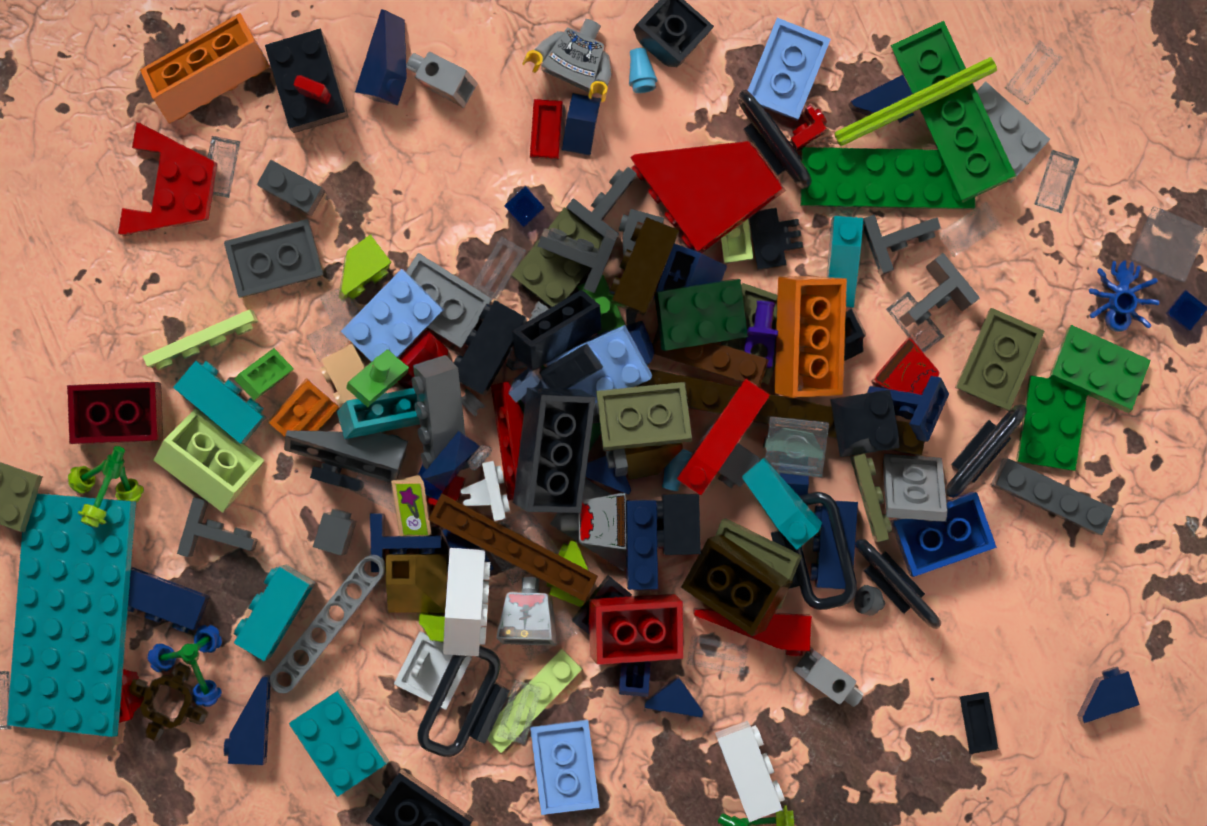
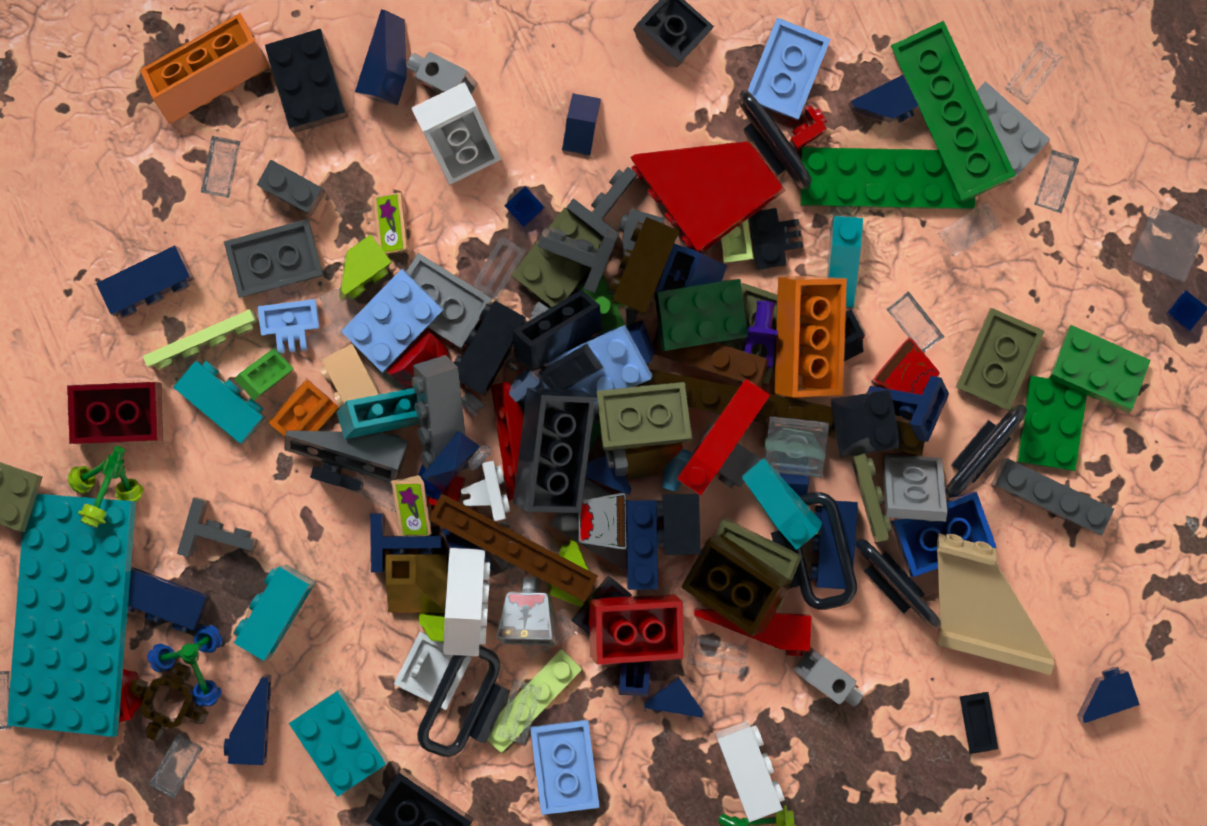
red wing [118,122,218,236] -> none
yellowish green slope [153,408,265,513] -> none
light grey beam [270,555,386,694] -> none
red tile [293,75,331,104] -> none
dark grey brick [313,508,357,555] -> none
bright green tile [346,349,409,407] -> none
light grey torso [522,18,612,102] -> none
red tile [530,99,563,160] -> none
medium azure cone [629,48,658,93] -> none
lime axle [835,57,997,146] -> none
dark grey tile [854,585,885,616] -> none
dark grey bracket [863,215,941,275] -> none
dark grey bracket [899,253,980,327] -> none
blue animal [1089,260,1160,332] -> none
none -> dark blue brick [96,245,194,318]
none -> clear tile [149,734,203,799]
none -> light blue hinge [257,299,320,354]
none -> slope [373,192,408,254]
none -> white brick [411,82,502,185]
none -> tan piece [937,533,1054,675]

